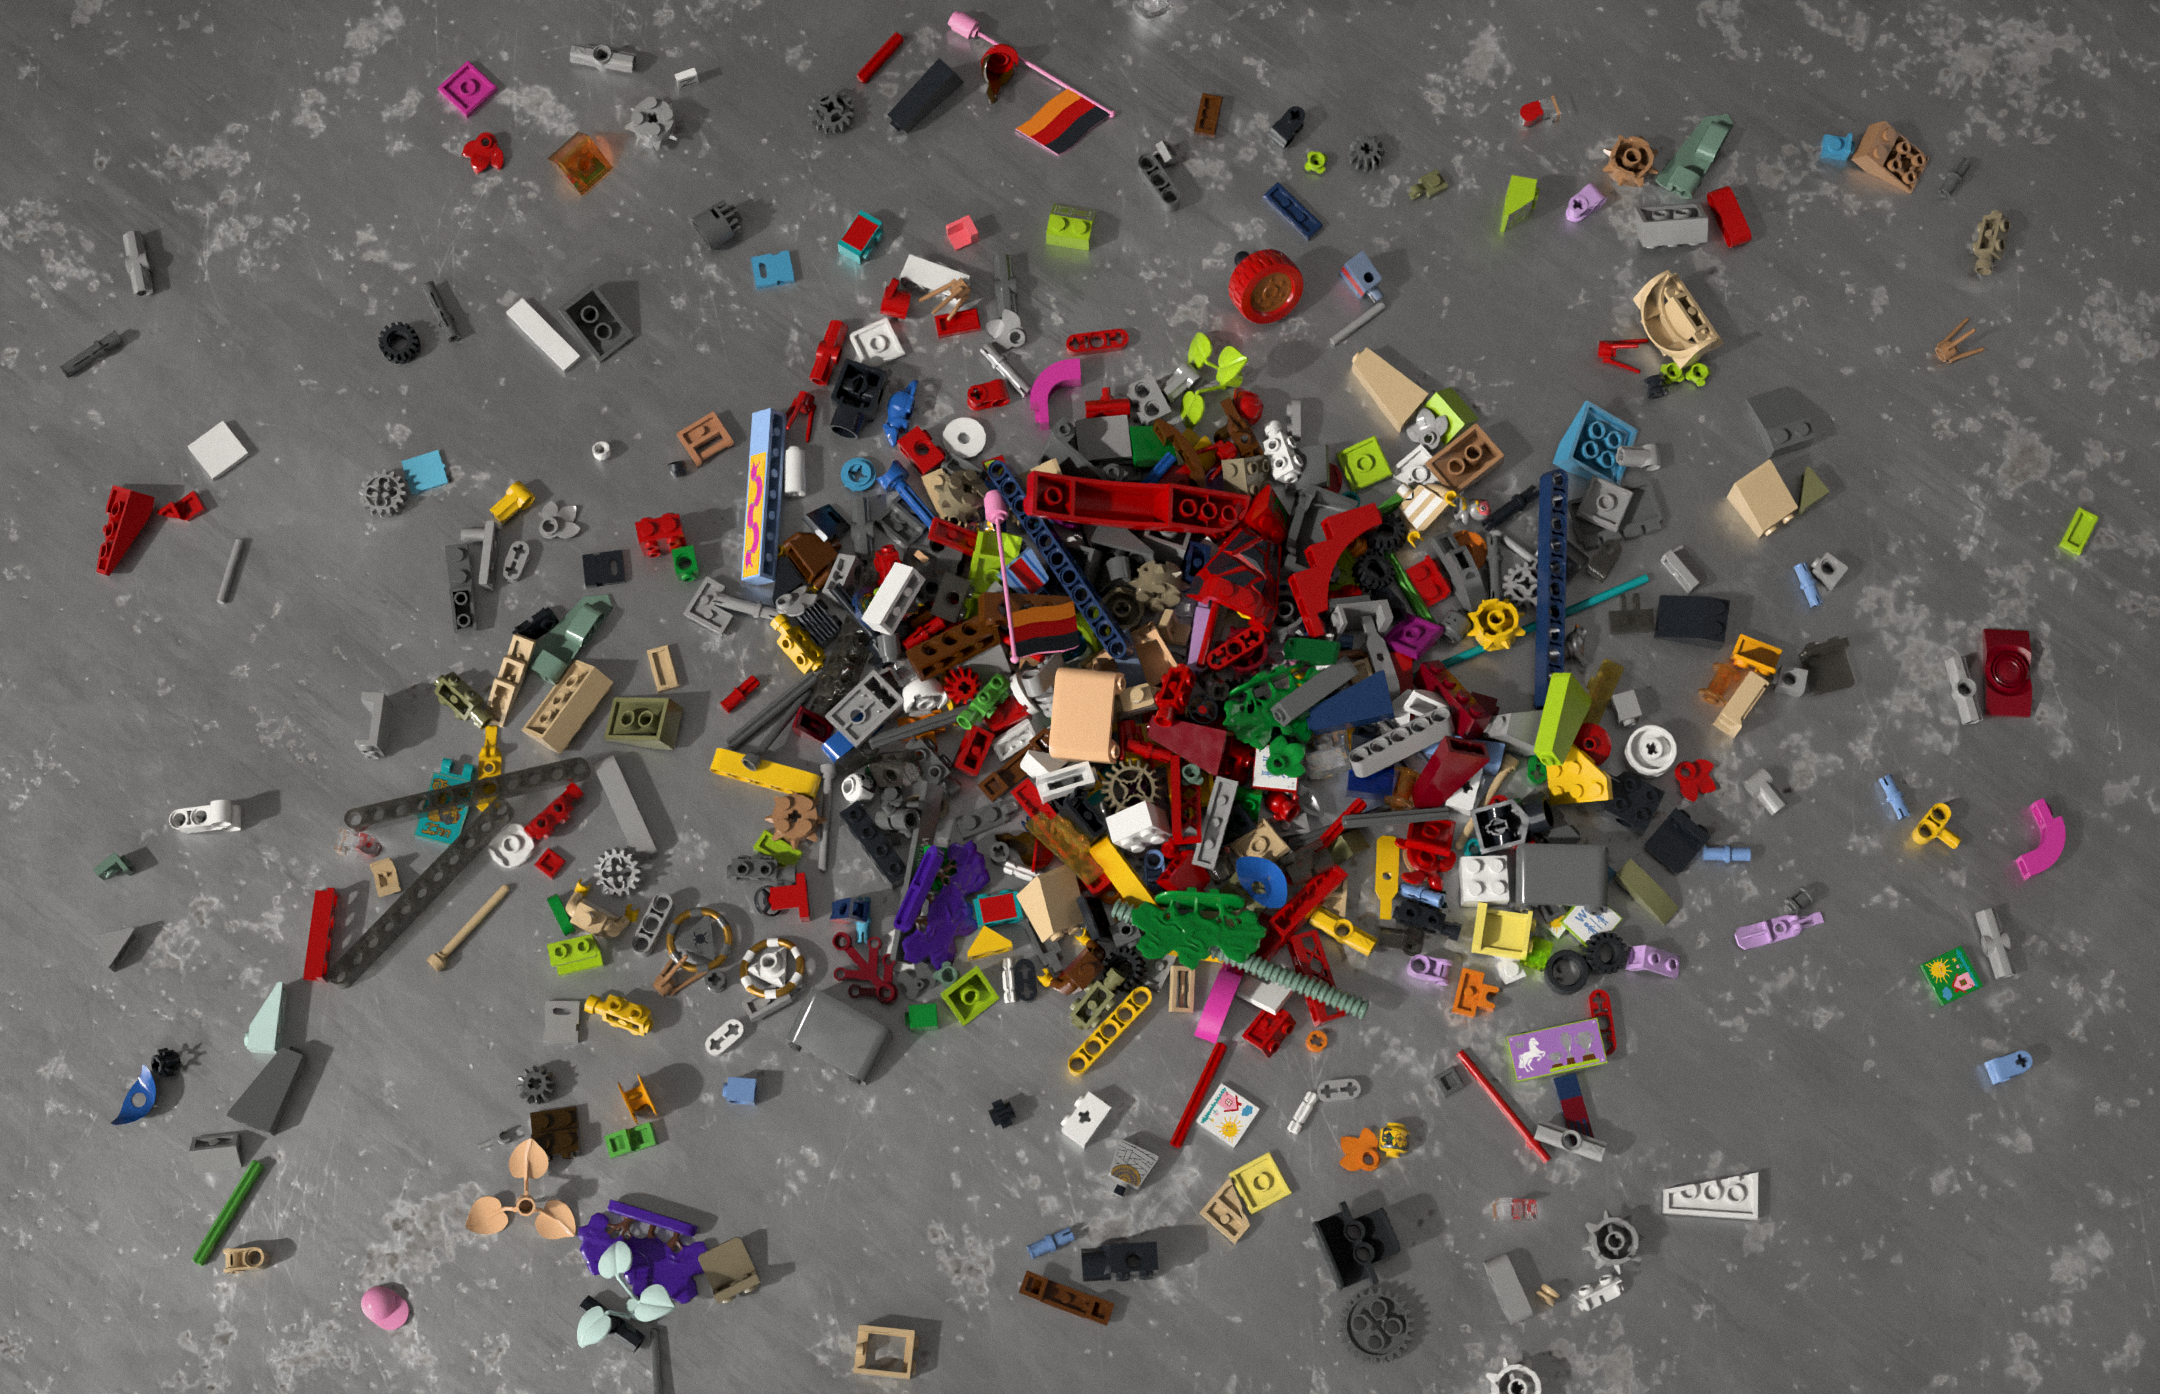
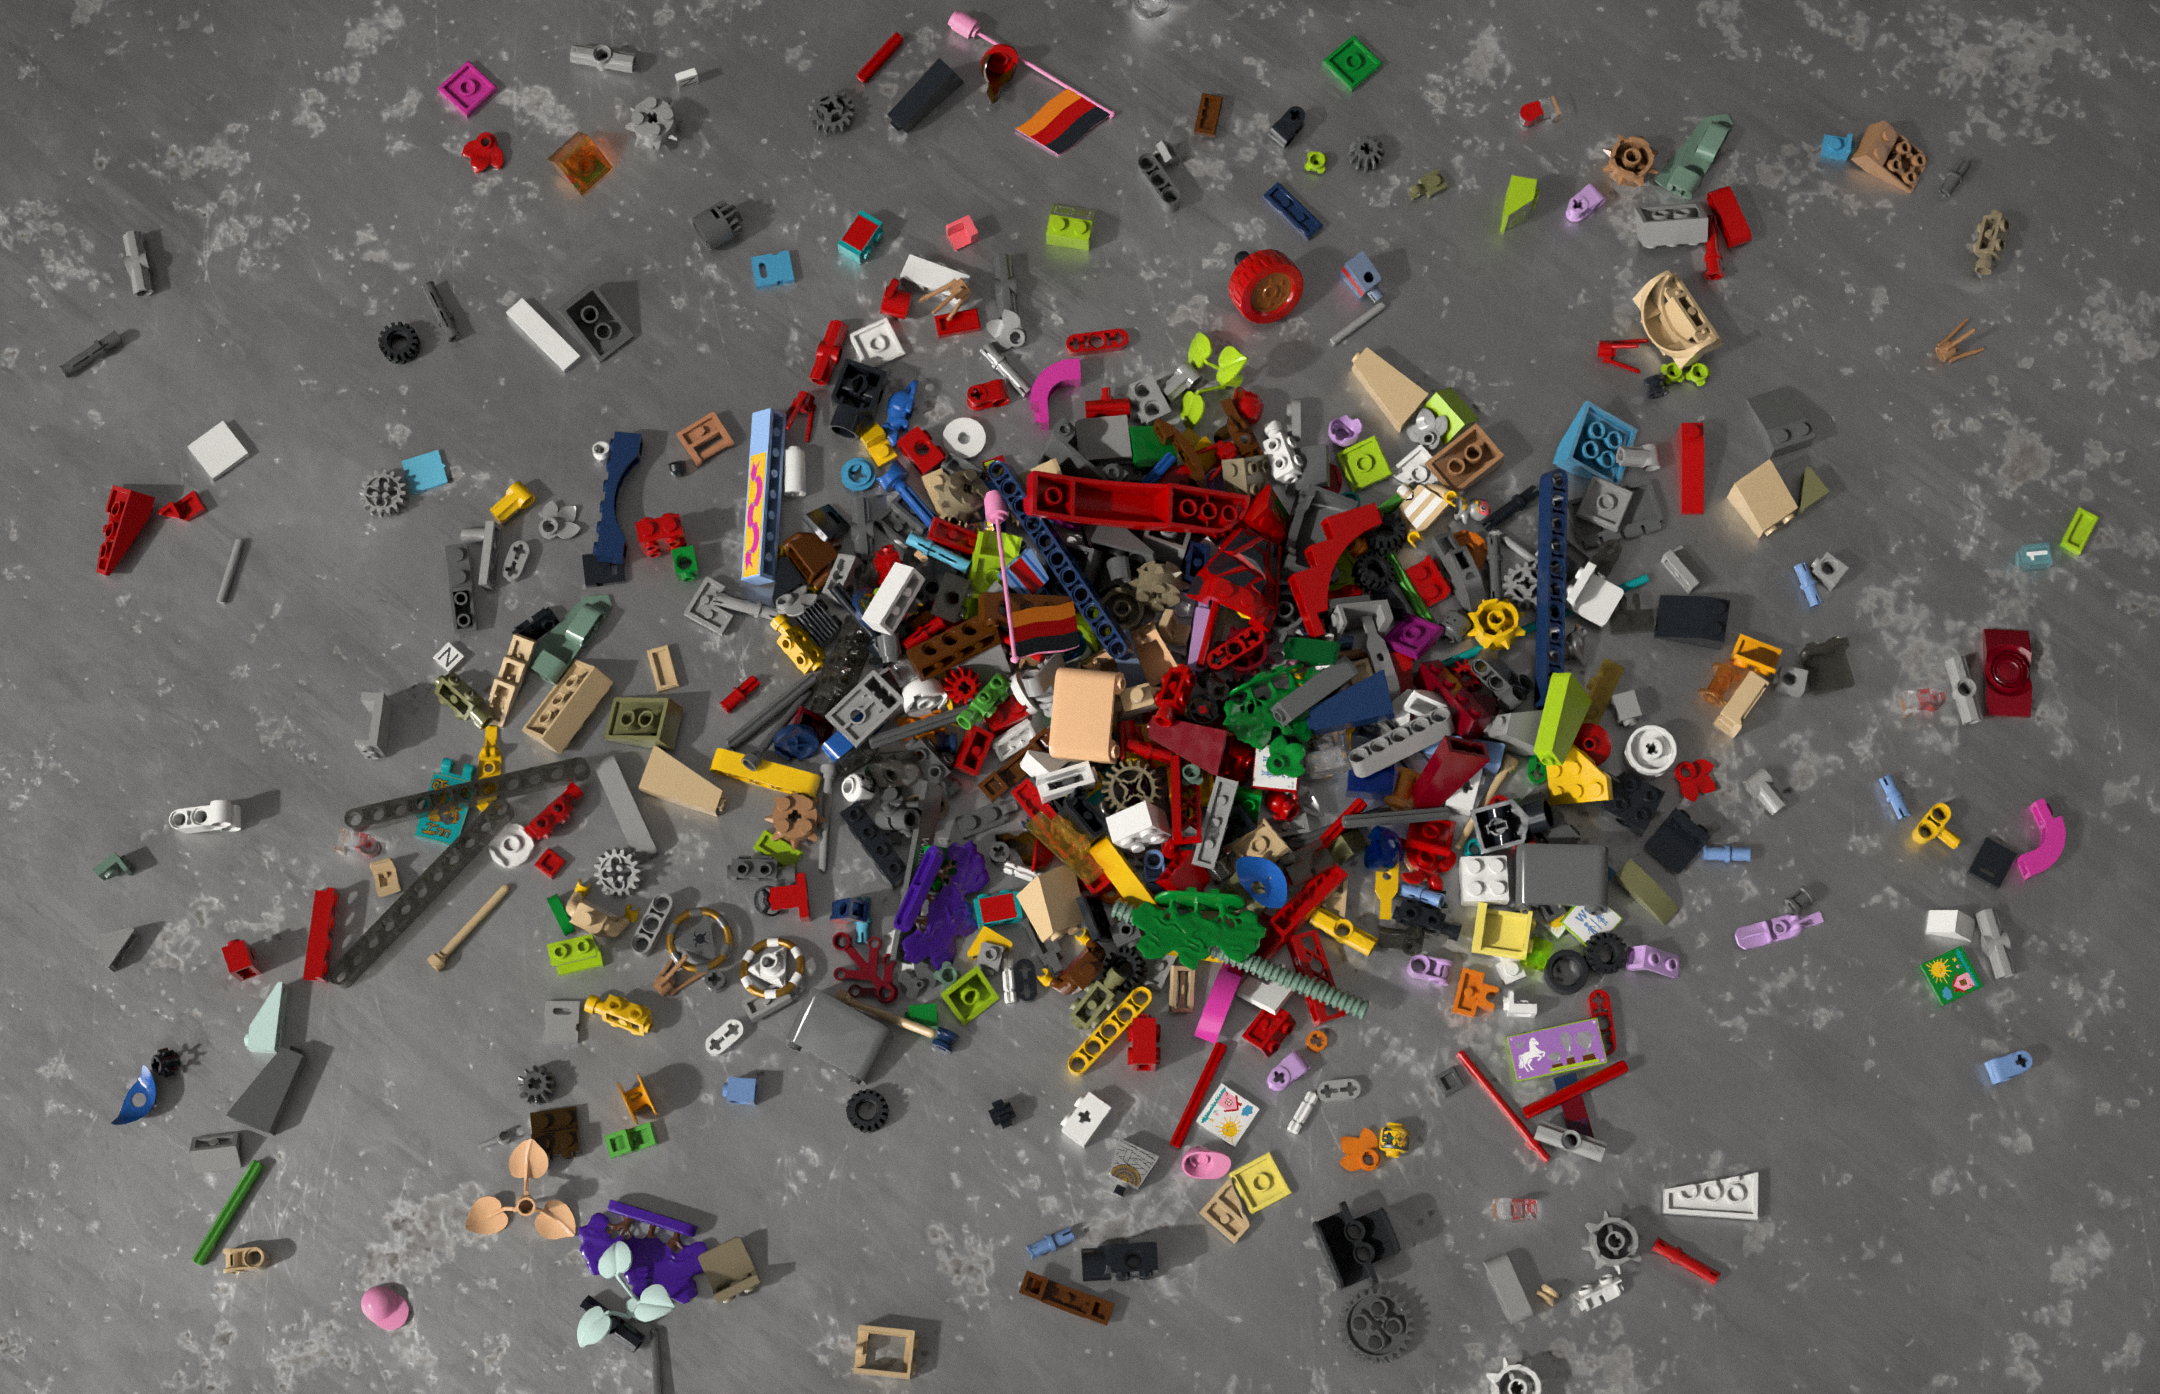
none -> red brick [221,939,263,982]
none -> white tile [433,642,465,673]
none -> dark blue arch [593,431,644,565]
none -> tan slope [638,746,727,817]
none -> dark blue tile [773,724,819,761]
none -> tan piece [835,990,936,1038]
none -> black tyre [846,1089,889,1133]
none -> yellow slope [859,422,898,469]
none -> medium azure pin [905,531,972,574]
none -> dark blue wheel [931,1027,959,1053]
none -> dark blue wheel [937,731,957,755]
none -> light grey bracket [976,942,1004,976]
none -> red brick [1128,1014,1161,1071]
none -> bright pink cap [1182,1146,1231,1179]
none -> lavender piece [1267,1050,1311,1092]
none -> green tile [1322,35,1383,92]
none -> lavender hair [1328,415,1363,447]
none -> clear blue cylinder [1364,825,1405,872]
none -> red gear [1448,659,1482,694]
none -> dark grey piece [1470,648,1534,714]
none -> white bracket [1503,990,1537,1018]
none -> red axle [1522,1060,1629,1119]
none -> white bracket [1565,562,1624,627]
none -> red pin [1651,1237,1721,1285]
none -> red slope [1677,423,1704,515]
none -> red pin [1703,215,1725,281]
none -> clear leg [1899,688,1946,718]
none -> white slope [1925,910,1975,942]
none -> black piece [1967,837,2017,890]
none -> clear light blue brick [2015,542,2053,573]

